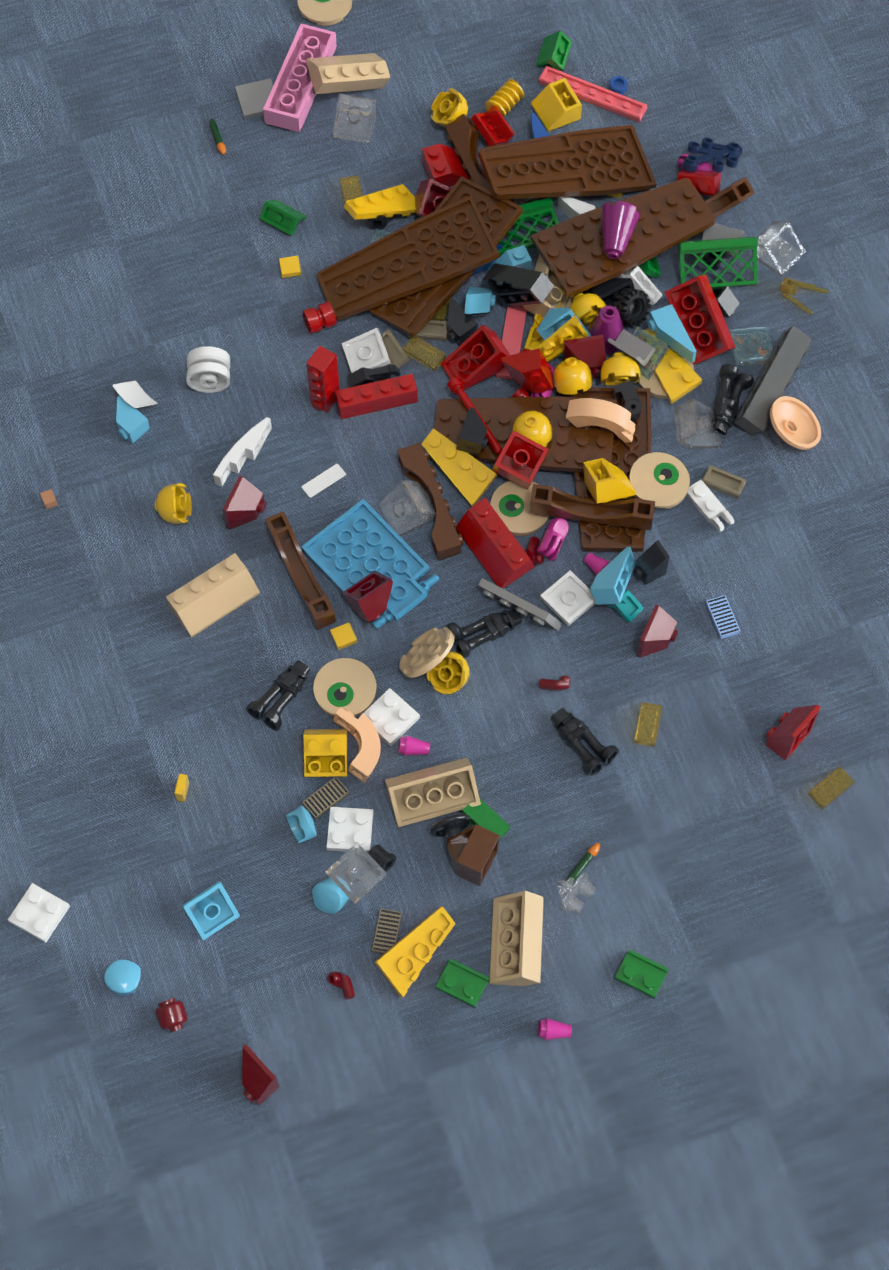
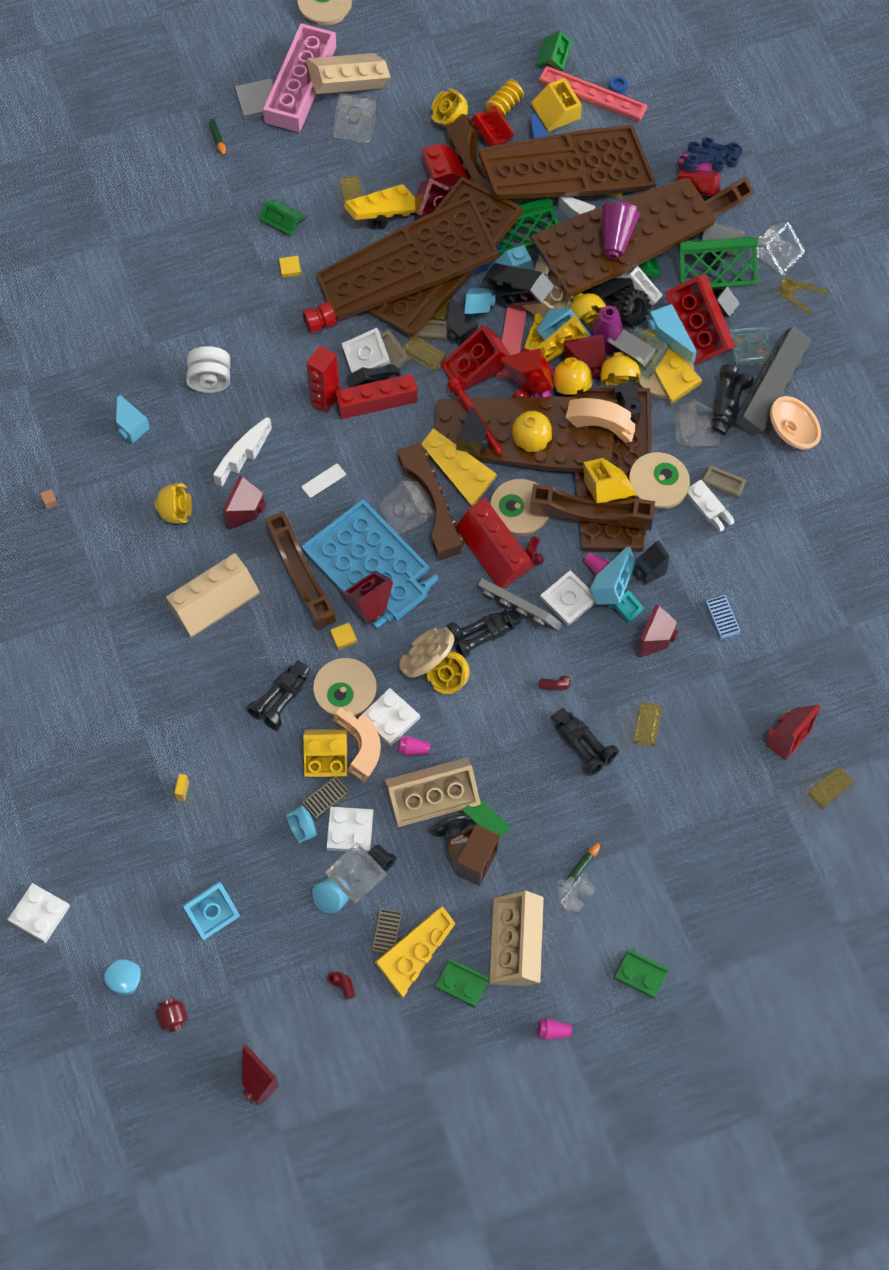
white sticker [113,381,158,408] -> none
red slope [492,430,549,490] -> none
dark pink arm [537,518,569,561] -> none

